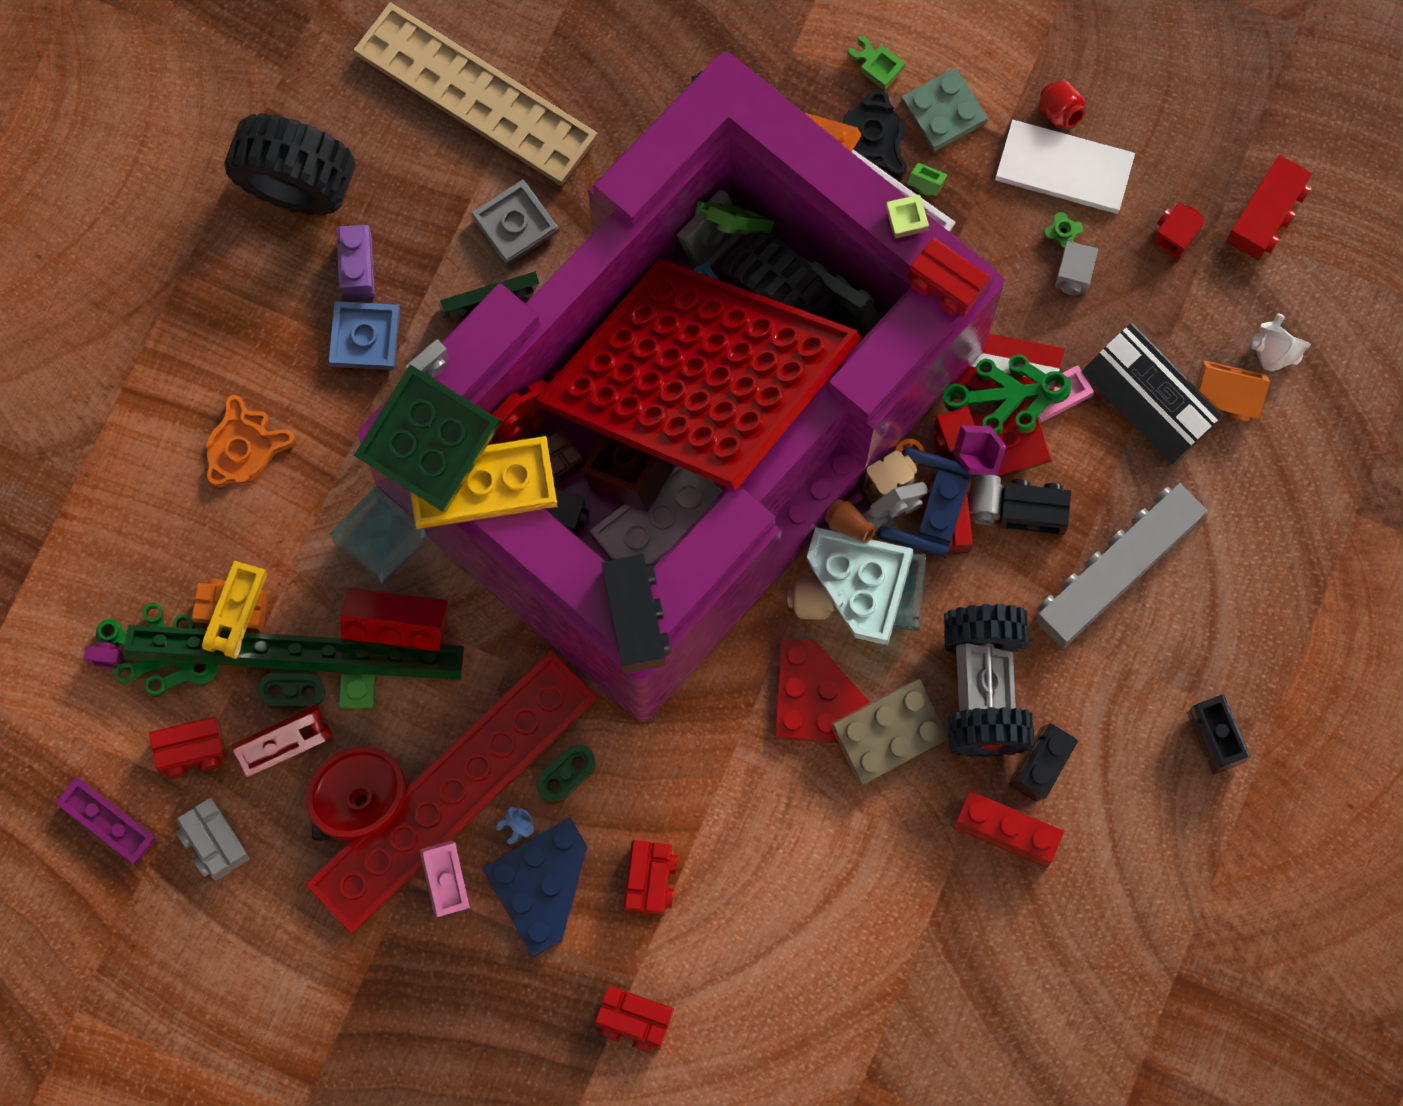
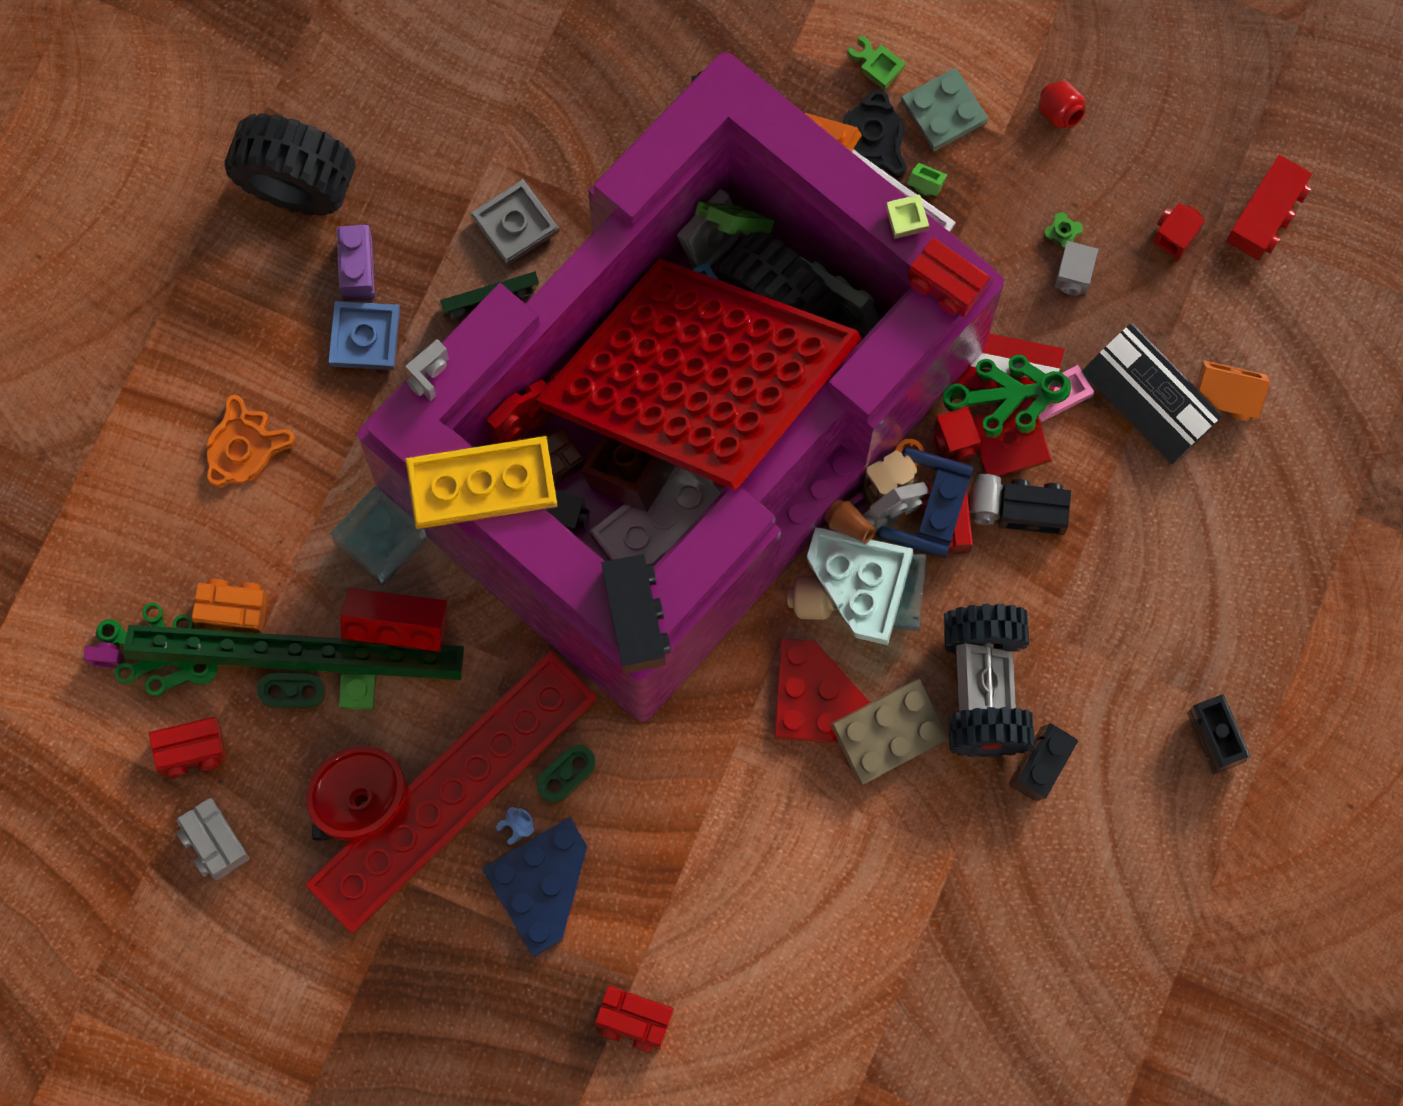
magenta plate [55,777,157,866] -> none
yellow plate [202,561,268,659] -> none
plate [232,704,332,777] -> none
tan plate [354,2,598,186] -> none
dark green plate [354,364,502,513] -> none
bright pink plate [419,841,470,917] -> none
red brick [623,840,678,917] -> none
magenta panel [953,425,1006,475] -> none
red brick [953,791,1064,868] -> none
white tile [995,119,1135,214] -> none
light grey brick [1035,483,1208,649] -> none
white helmet [1251,313,1311,371] -> none

